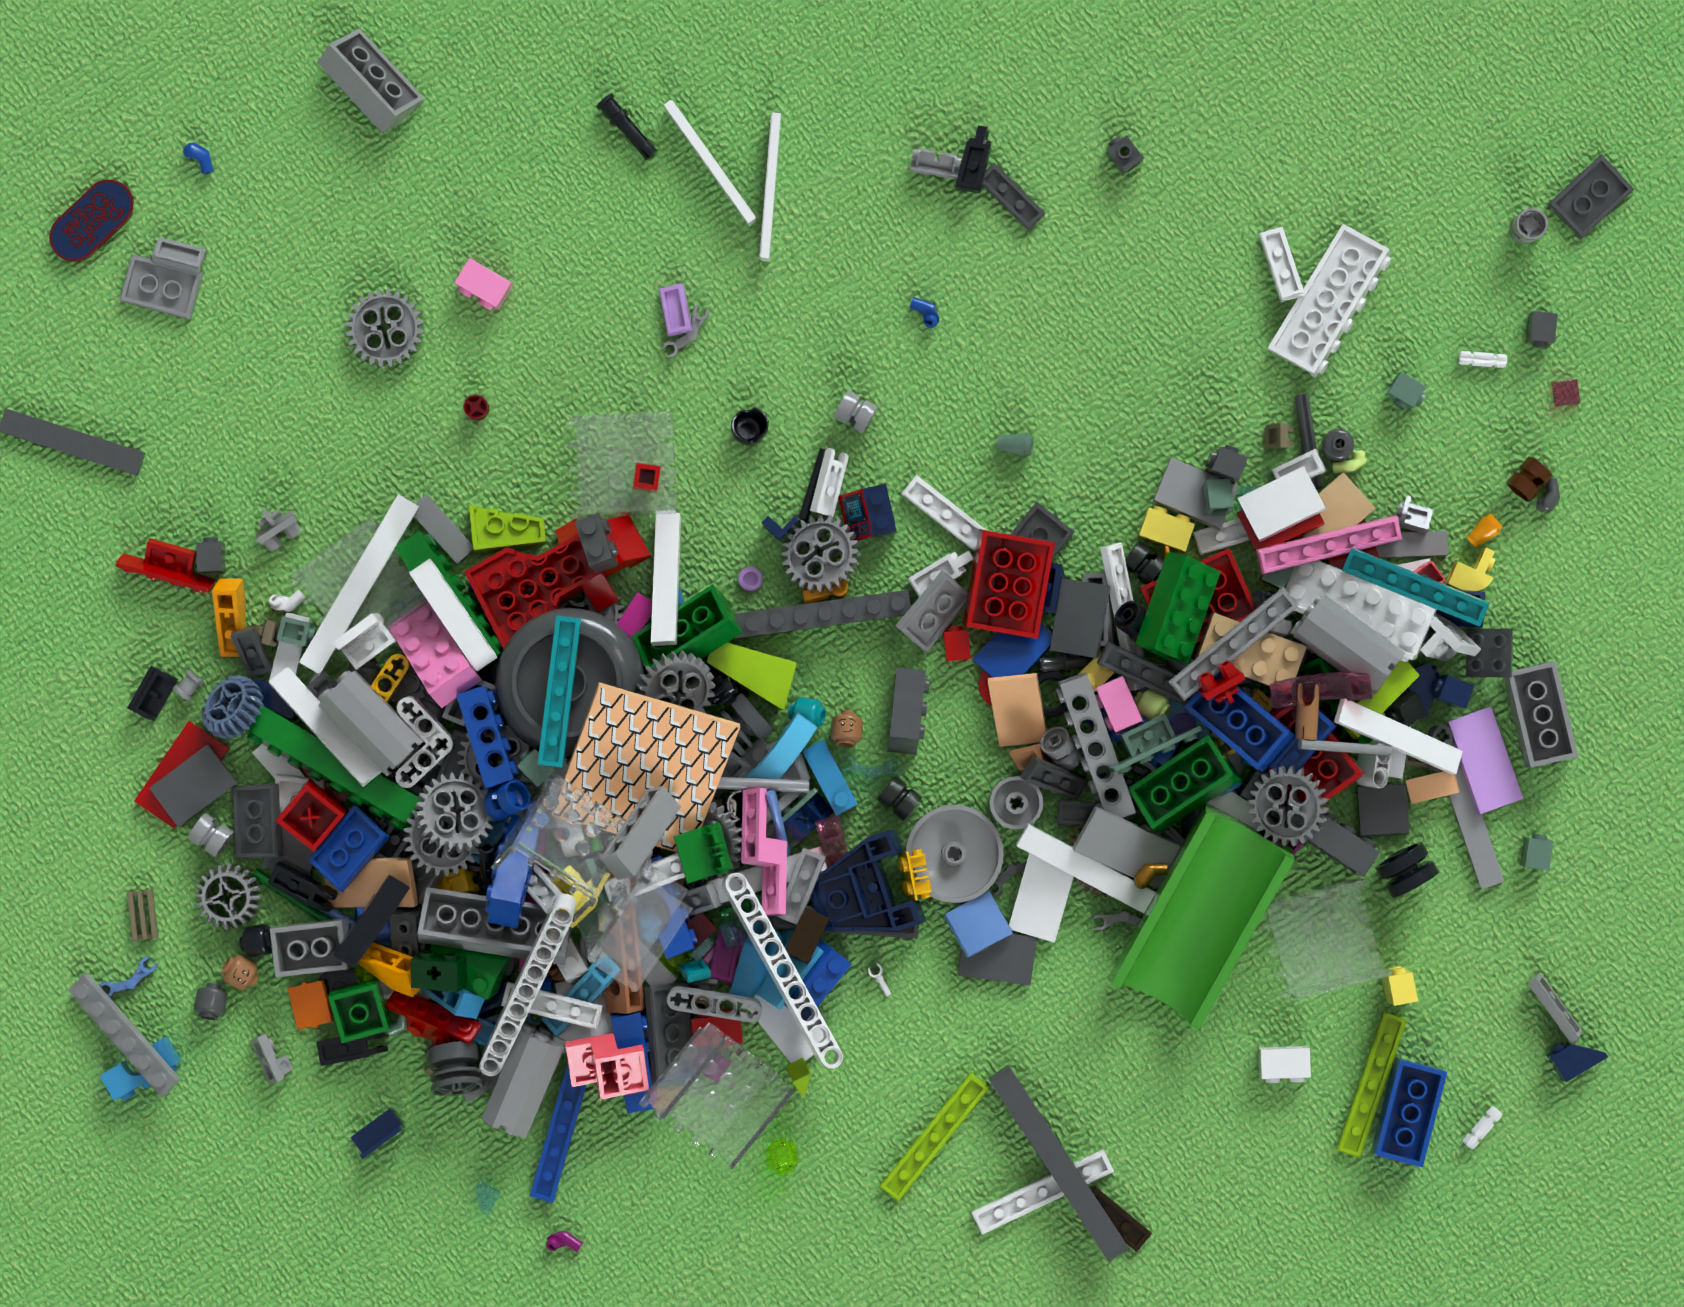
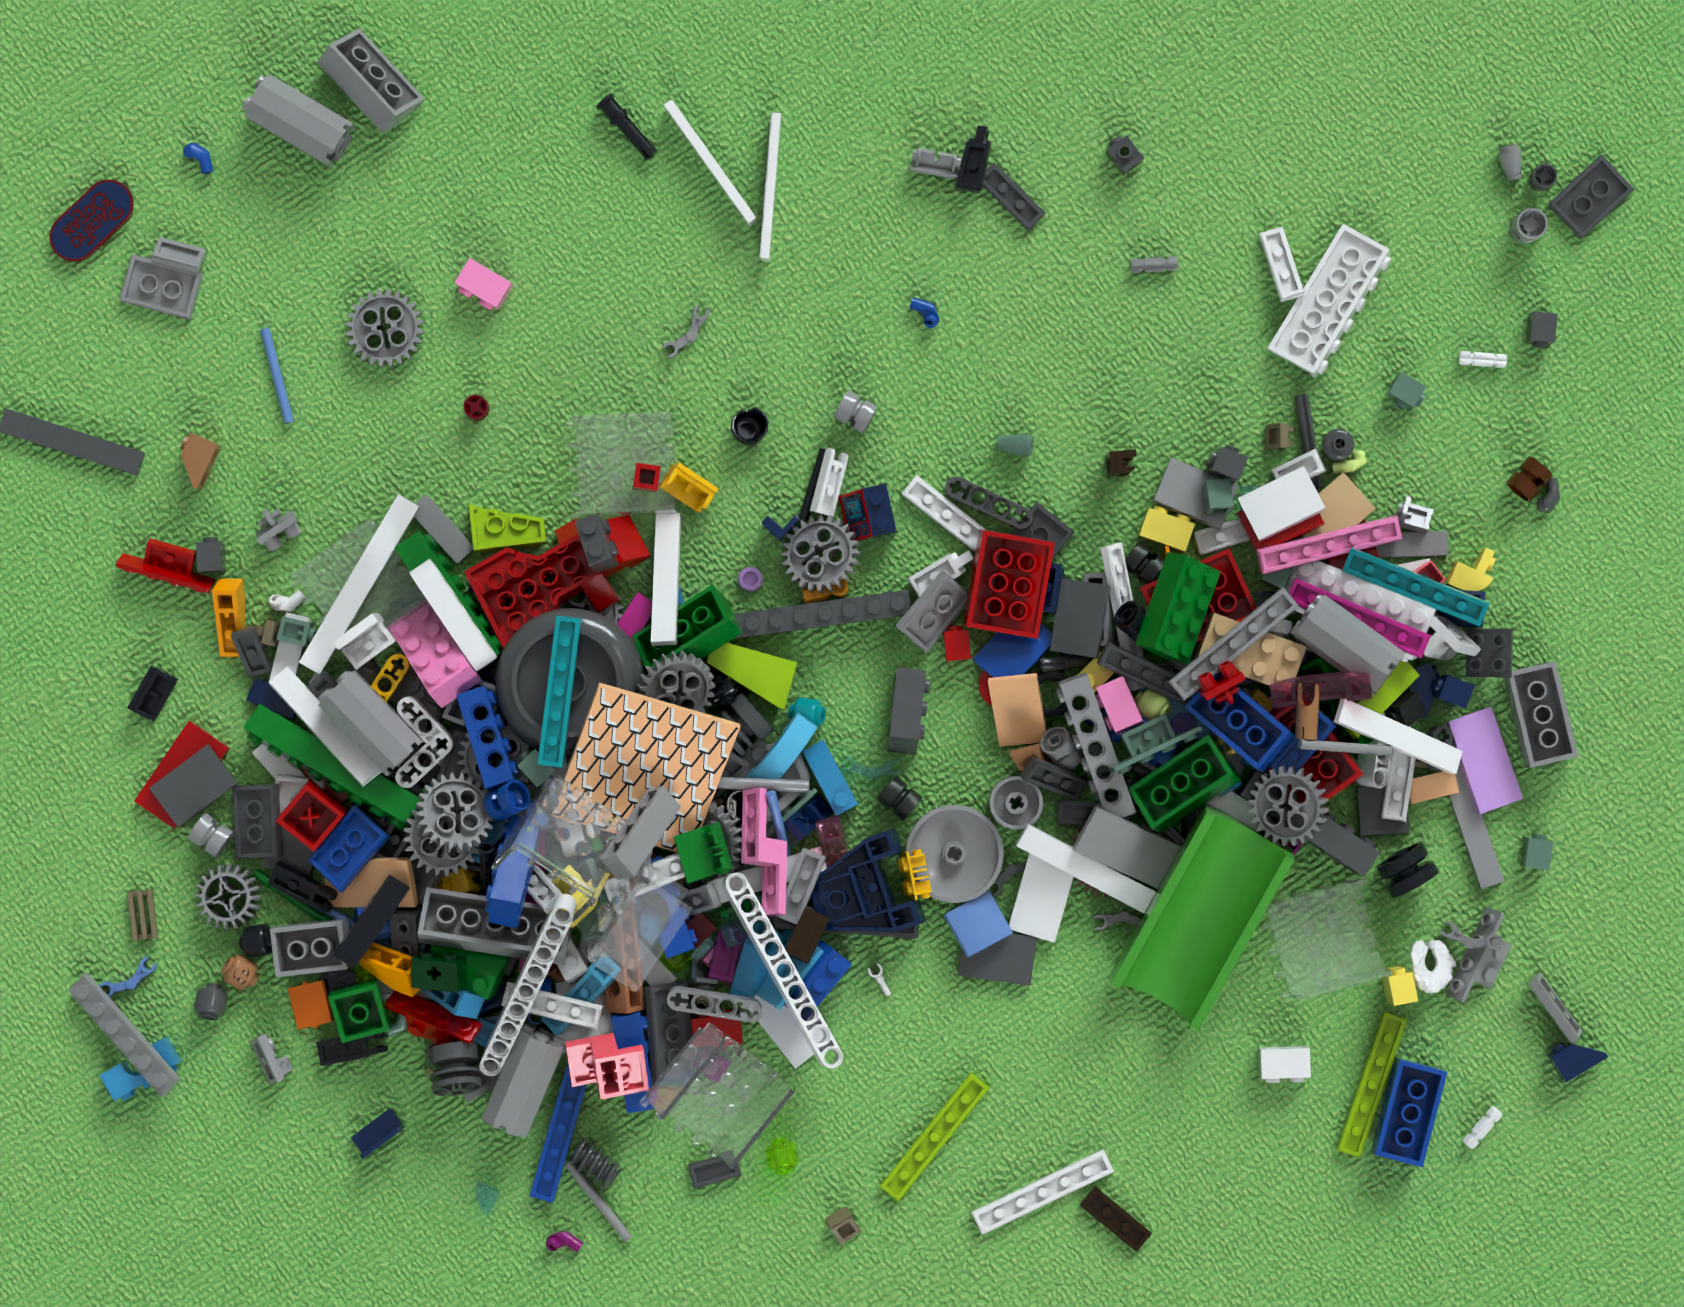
light grey bush [173,669,205,702] -> none
sand blue gear [201,675,264,739] -> none
lavender tile [659,283,693,337] -> none
teal tile [680,959,711,983] -> none
lime slope [787,1057,811,1096] -> none
medium nougat head [830,710,863,748] -> none
dark grey beam [988,1065,1129,1262] -> none
pearl gold arm [1134,863,1168,889] -> none
light orange cone [1466,513,1503,548] -> none
clear pink tile [1552,379,1580,407] -> none
none -> medium nougat slope [180,433,222,490]
none -> light grey brick [242,74,356,168]
none -> medium blue bar [260,328,294,424]
none -> light grey bar [565,1161,632,1242]
none -> dark grey piece [570,1137,623,1190]
none -> yellow hinge [659,462,719,513]
none -> dark grey tile [688,1151,742,1189]
none -> dark tan slope [826,1206,862,1244]
none -> dark grey beam [945,477,1033,530]
none -> dark brown hinge [1106,449,1137,480]
none -> light grey axle [1130,256,1178,273]
none -> dark pink tile [1289,578,1432,658]
none -> white tile [1380,749,1416,822]
none -> white piece [1410,940,1457,993]
none -> light grey piece [1440,921,1502,951]
none -> light grey bracket [1446,907,1511,1003]
none -> light grey cone [1497,144,1522,181]
none -> dark grey wheel [1529,164,1557,191]

